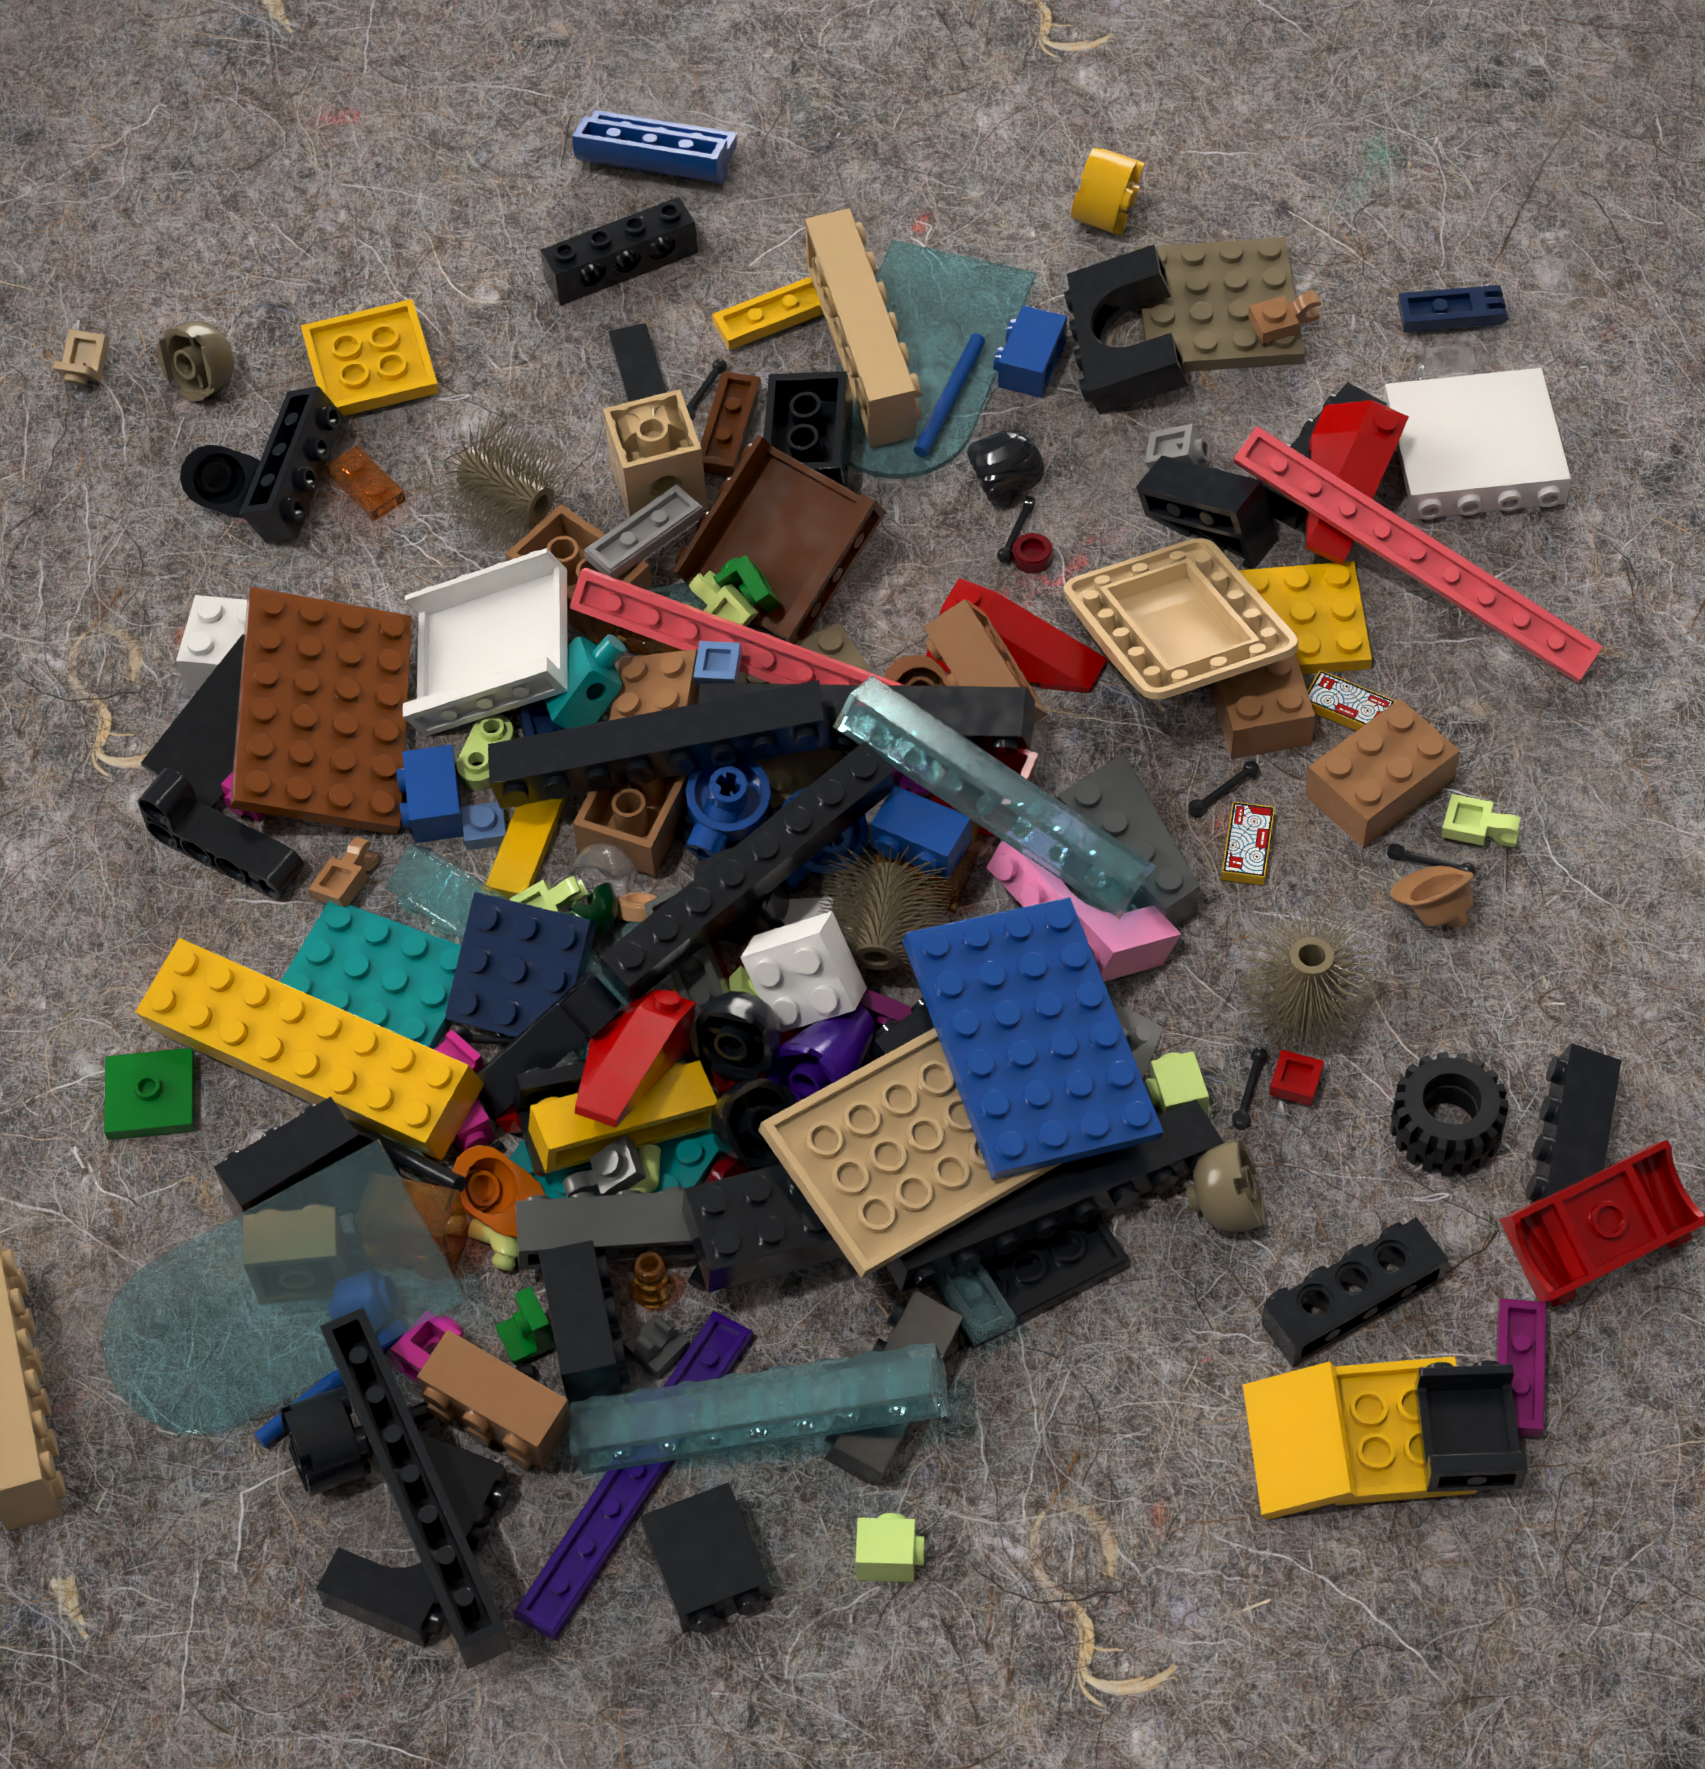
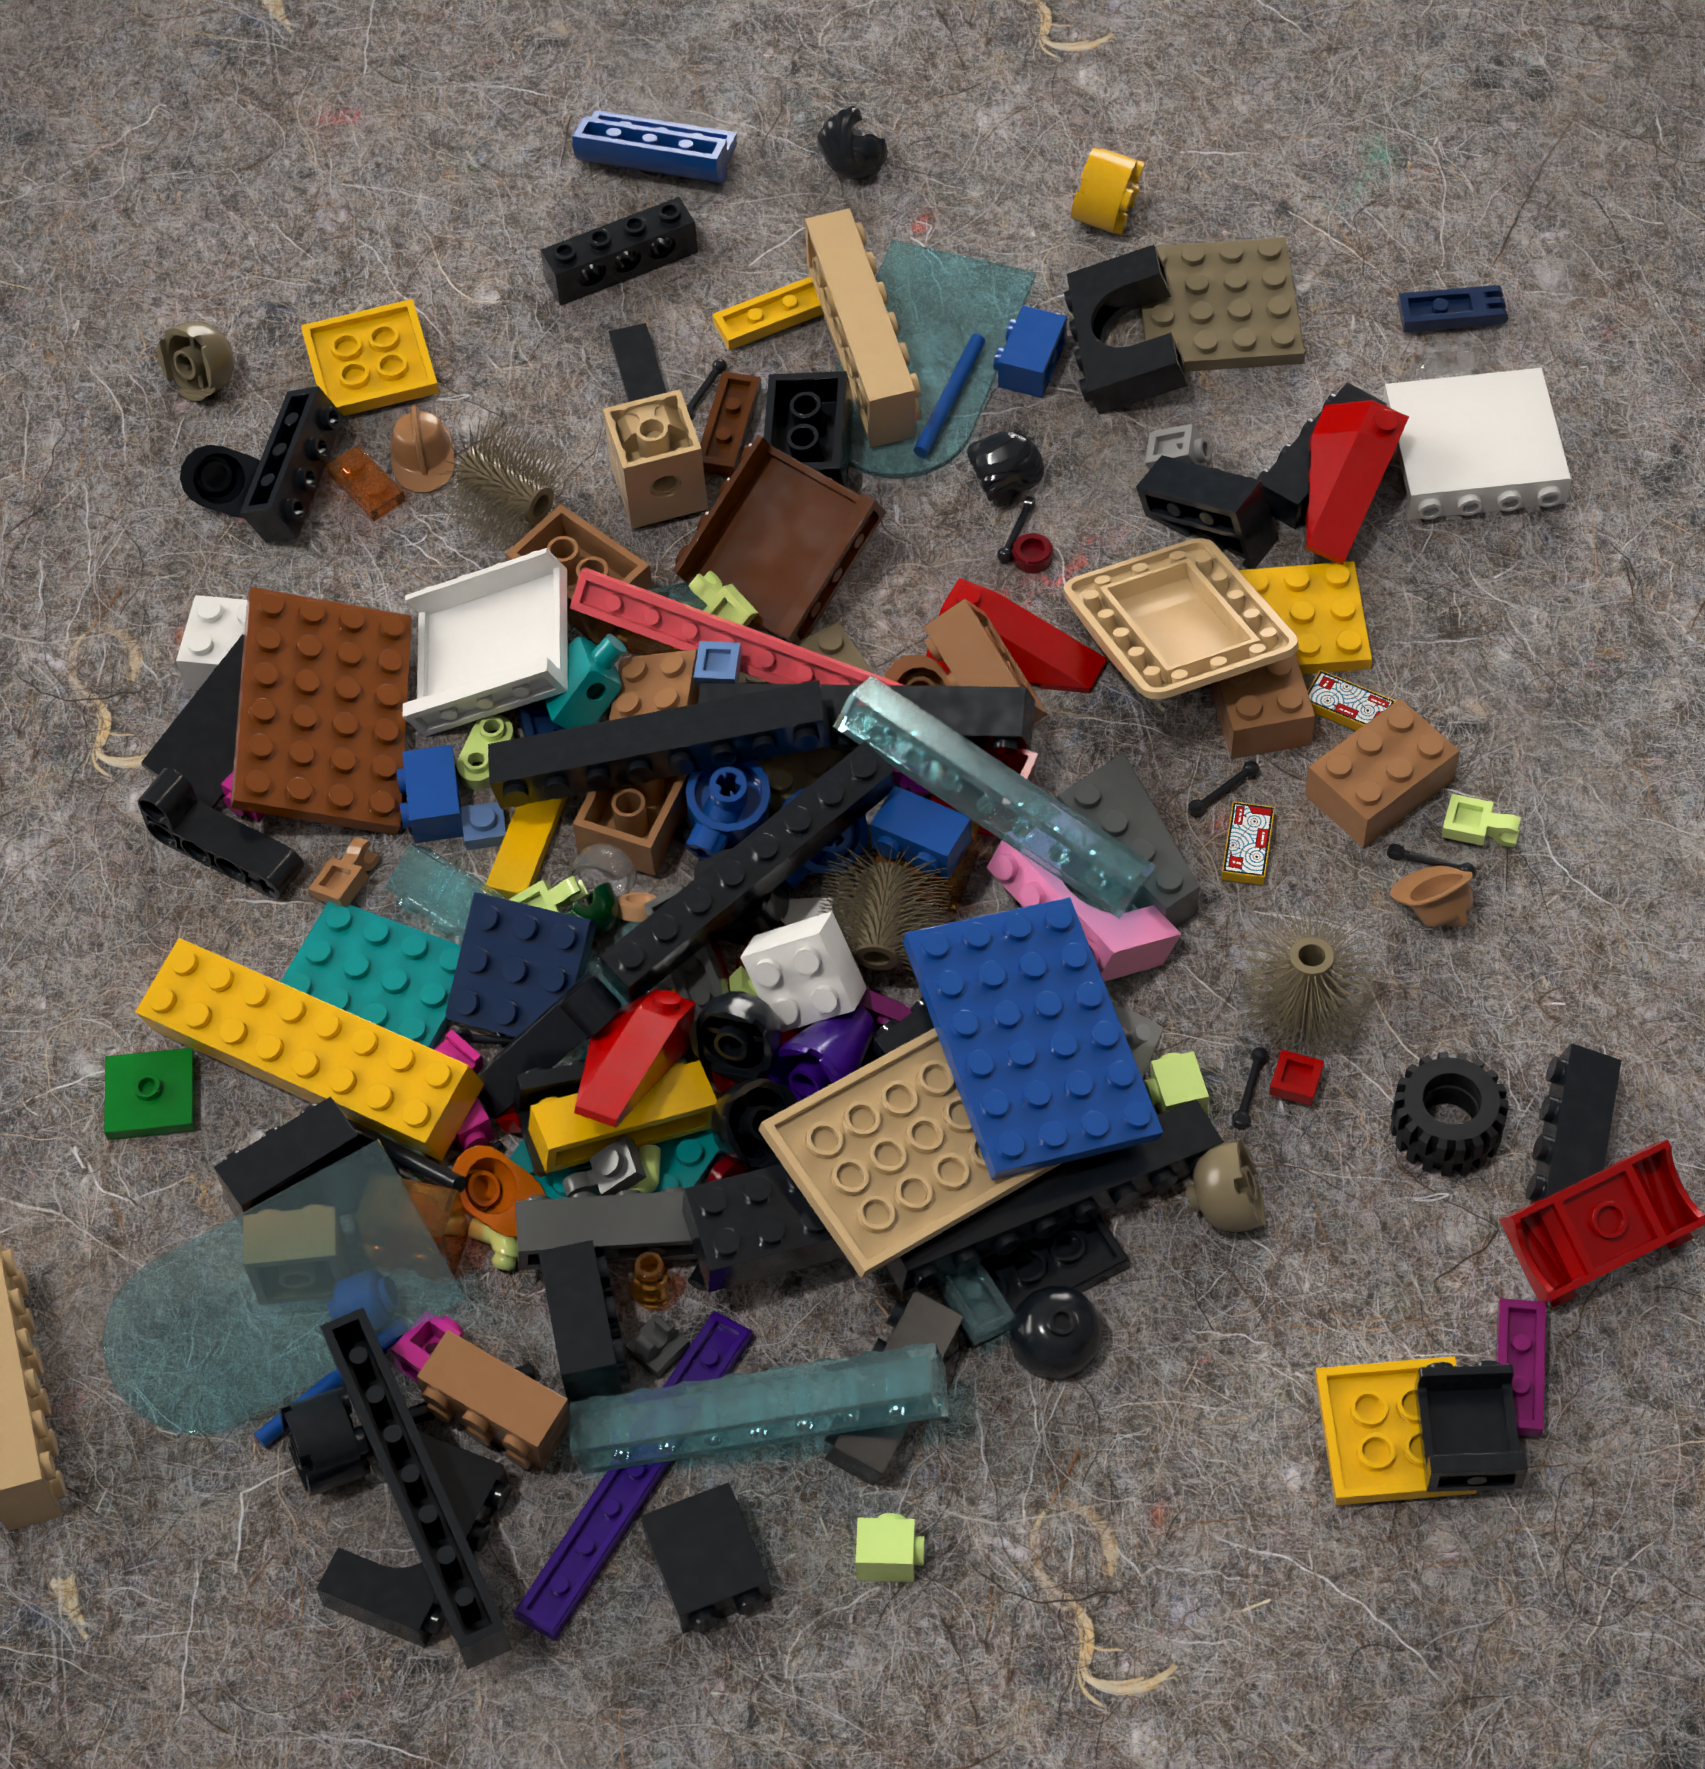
tan bracket [53,329,110,386] -> none
green bracket [496,1286,555,1365] -> none
light grey tile [584,484,704,579] -> none
green bracket [713,555,782,613] -> none
coral plate [1233,426,1603,683] -> none
yellow tile [1243,1361,1356,1520] -> none
medium nougat plate [1248,291,1321,344] -> none
black brick [1262,1217,1449,1367] -> none
none -> medium nougat piece [390,405,455,493]
none -> black hair [817,105,888,180]
none -> black cylinder [1009,1286,1102,1380]

